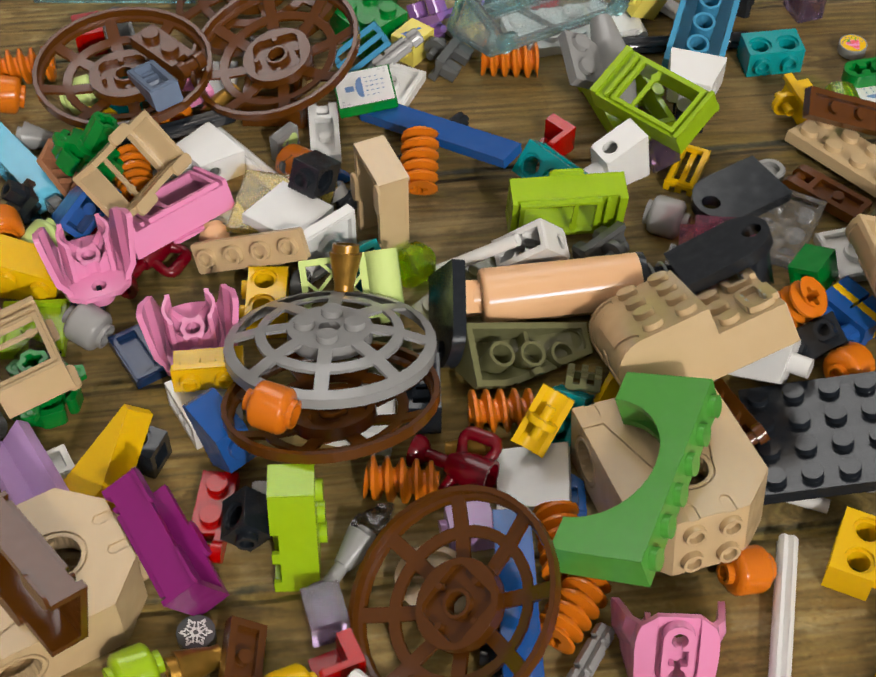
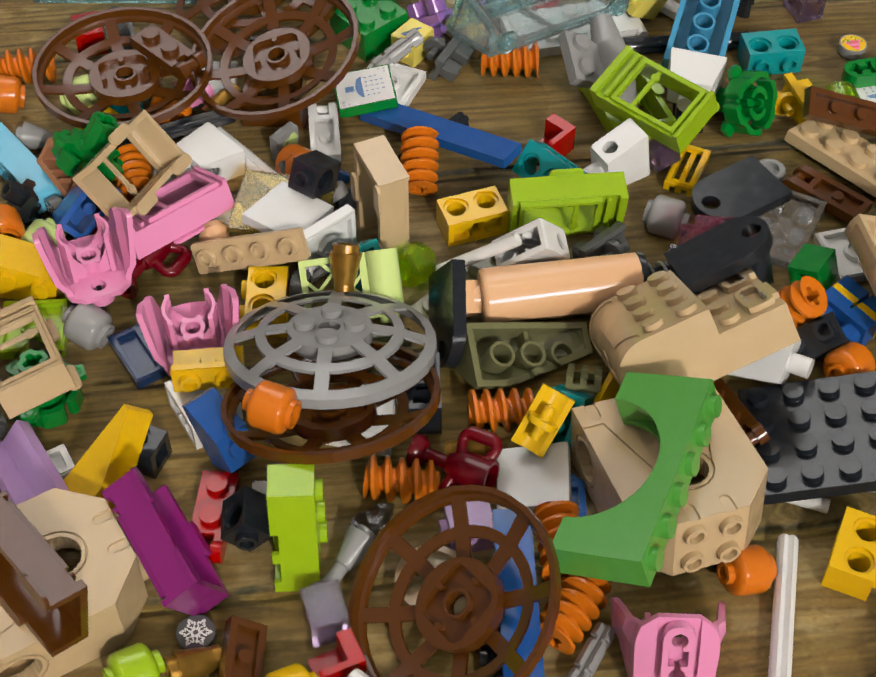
sand blue slope [126,60,183,112] -> none
dark azure tile [335,21,392,72] -> none
none -> yellow brick [436,186,509,247]
none -> green piece [715,65,778,137]

